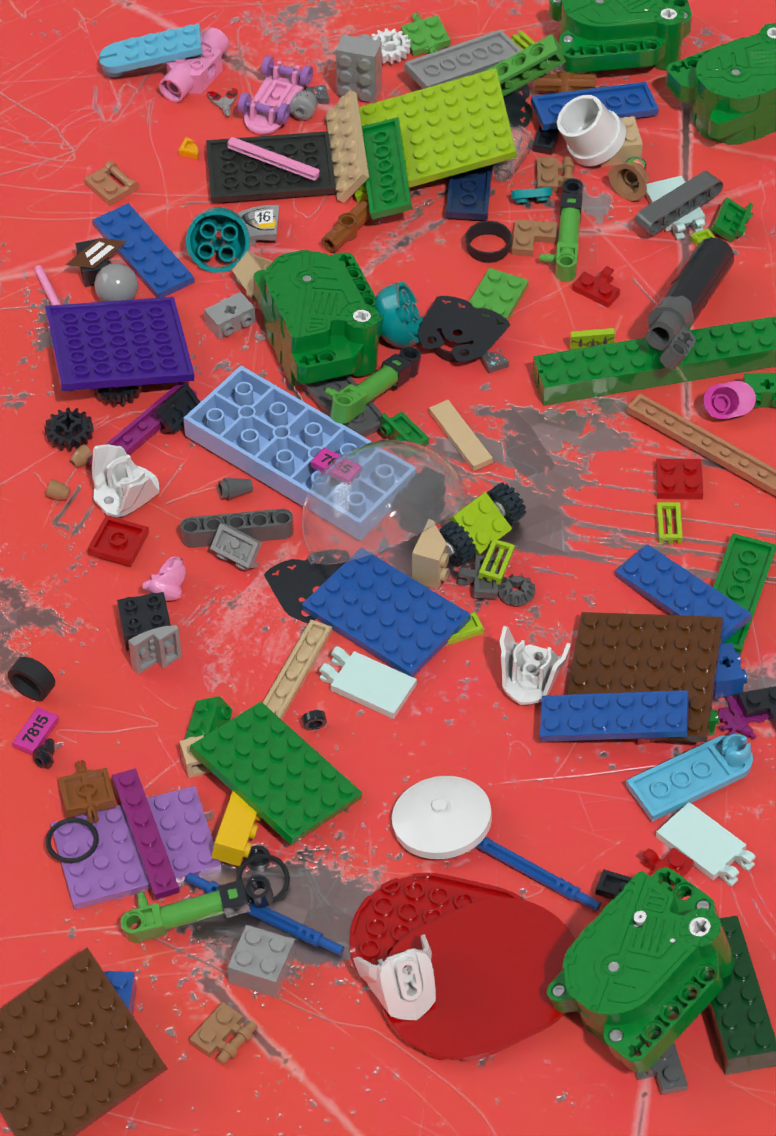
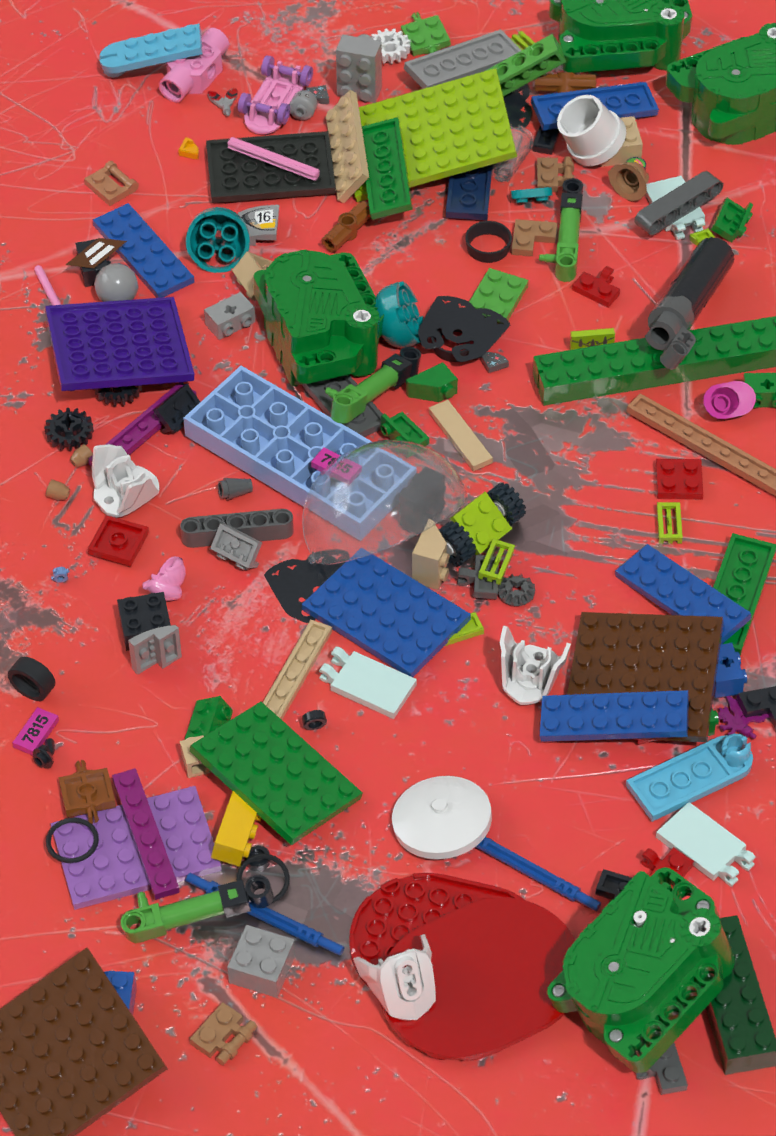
none -> medium blue piece [51,567,70,583]
none -> green slope [406,362,458,402]

